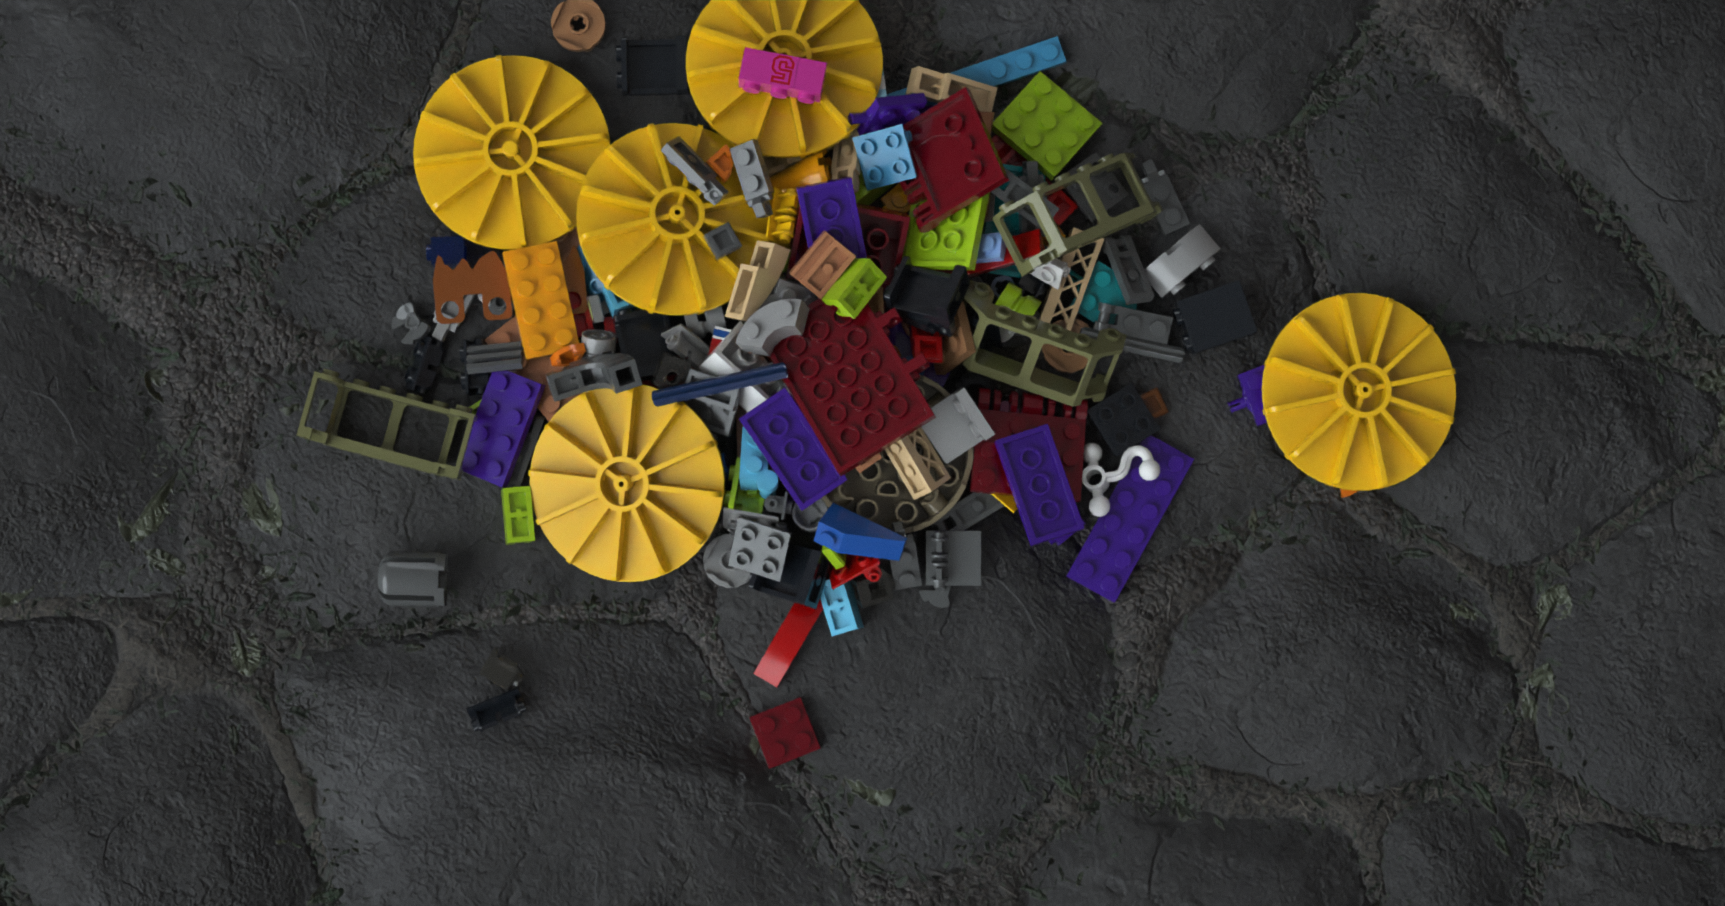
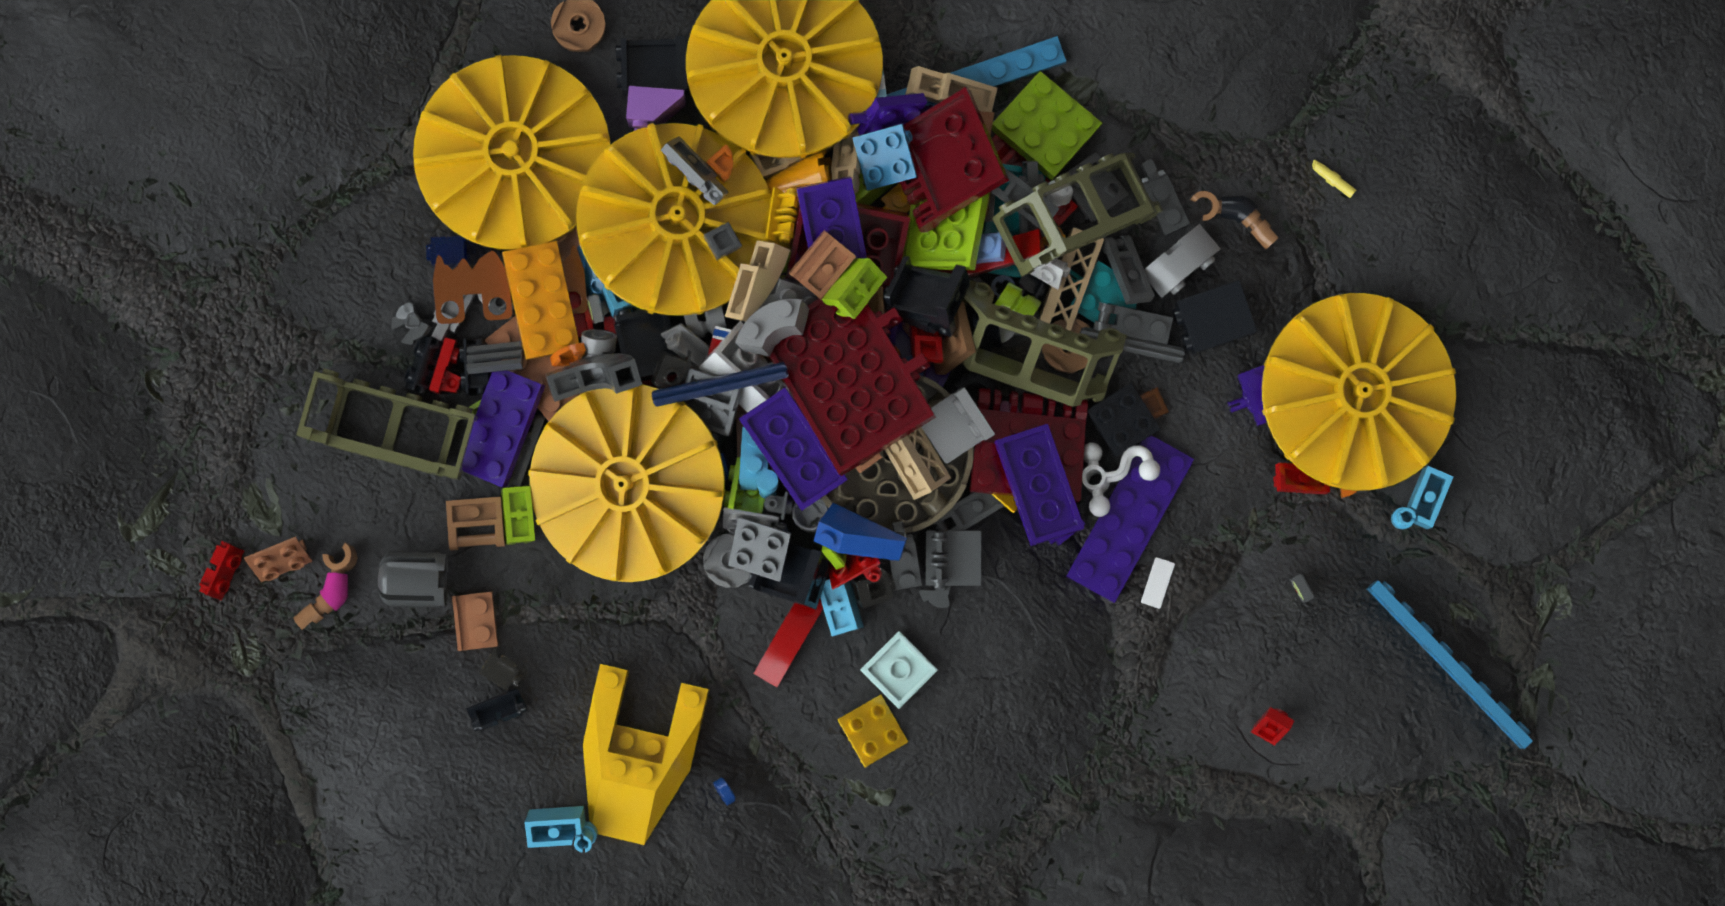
hinge [730,139,774,218] -> none
dark pink brick [738,47,827,104] -> none
dark red plate [749,697,821,769] -> none
none -> red hinge [199,541,244,601]
none -> nougat hinge [244,537,312,582]
none -> medium nougat piece [293,542,358,630]
none -> red hinge [429,337,461,395]
none -> medium nougat plate [446,497,505,551]
none -> nougat plate [452,592,499,651]
none -> medium azure hinge [525,806,598,853]
none -> yellow wedge [583,664,710,845]
none -> medium lavender slope [626,86,686,131]
none -> blue tile [713,778,736,806]
none -> yellow hinge [837,695,908,767]
none -> light aqua plate [860,631,938,709]
none -> white tile [1047,180,1073,207]
none -> white sticker [1141,557,1175,609]
none -> piece [1190,191,1279,249]
none -> red hinge [1251,707,1294,746]
none -> red hinge [1273,463,1330,494]
none -> dark grey tile [1289,574,1315,603]
none -> light yellow piece [1312,160,1357,198]
none -> dark azure plate [1367,580,1533,749]
none -> medium azure hinge [1391,466,1453,530]

